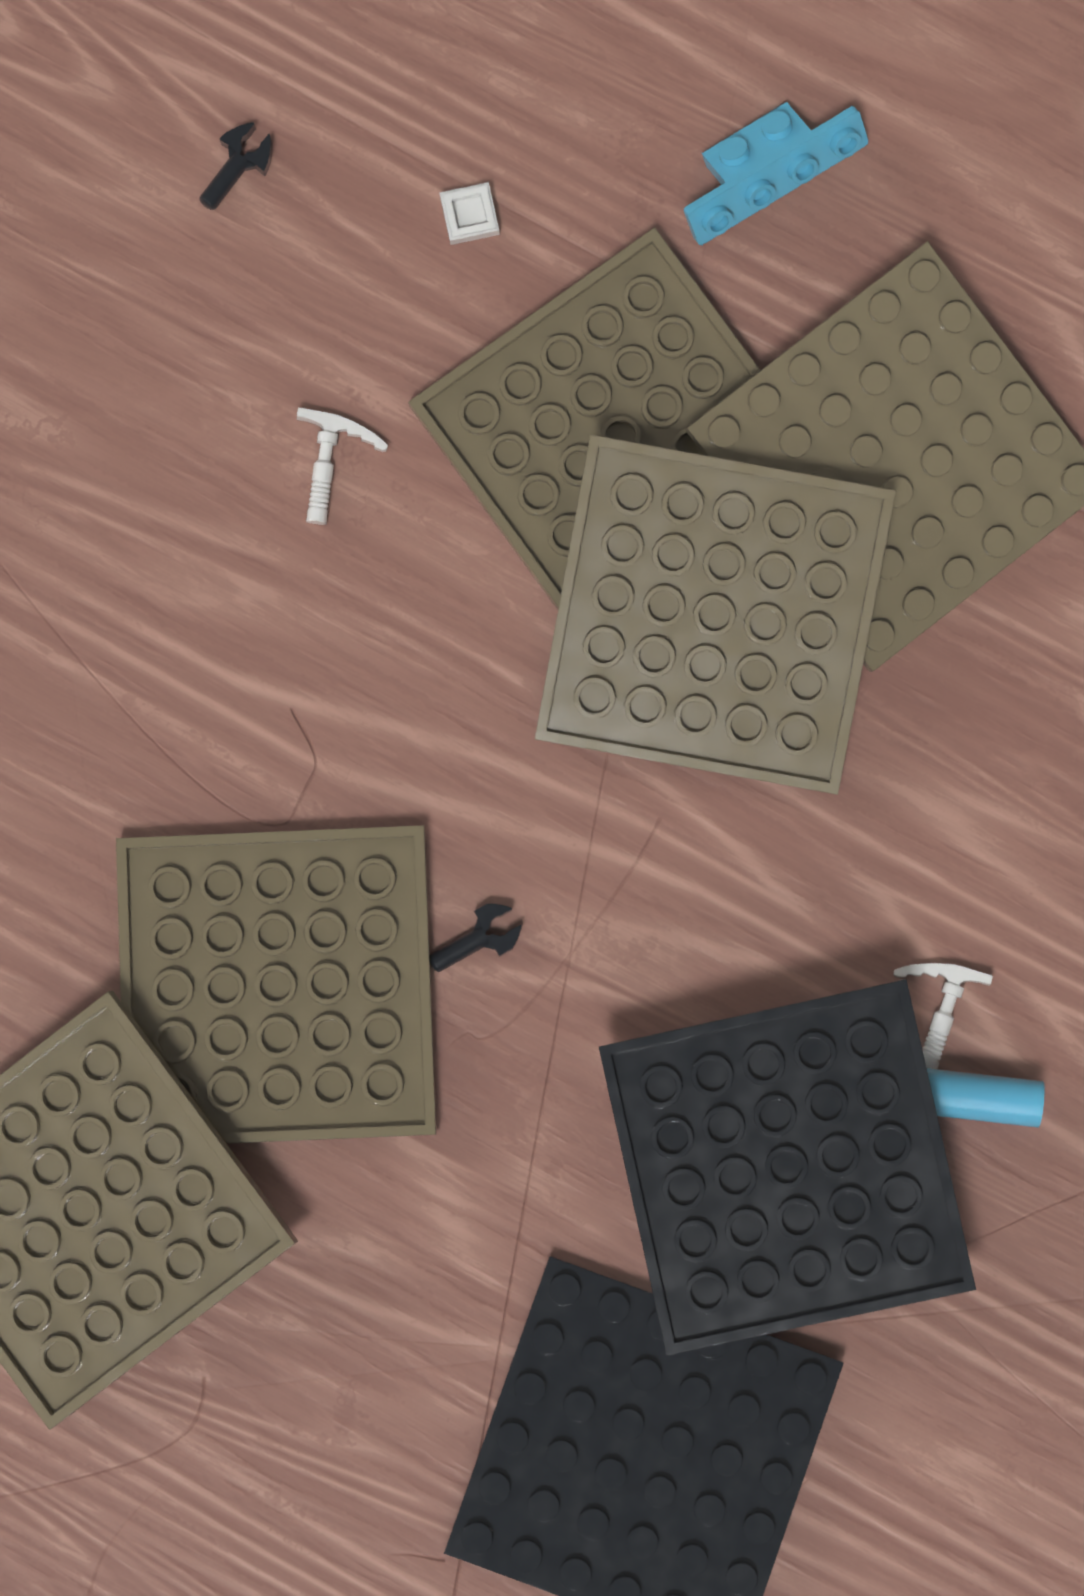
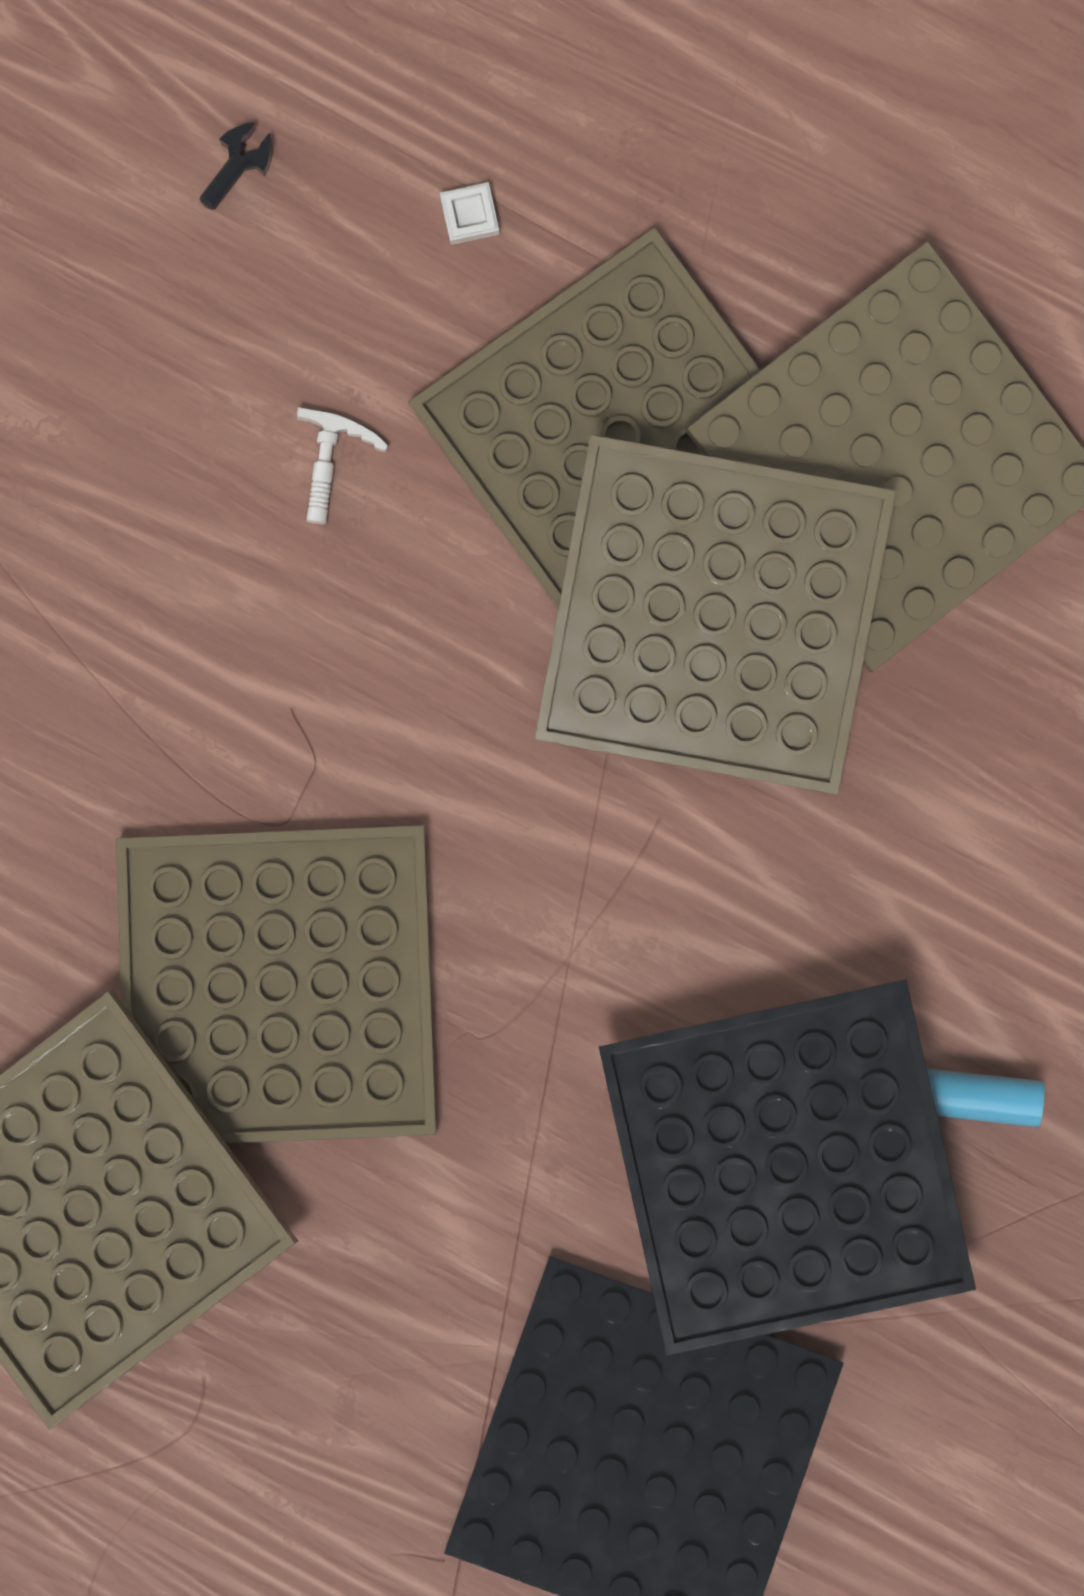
black bar [429,904,522,972] -> none
medium azure bracket [684,102,869,245] -> none
white piece [894,963,993,1069] -> none

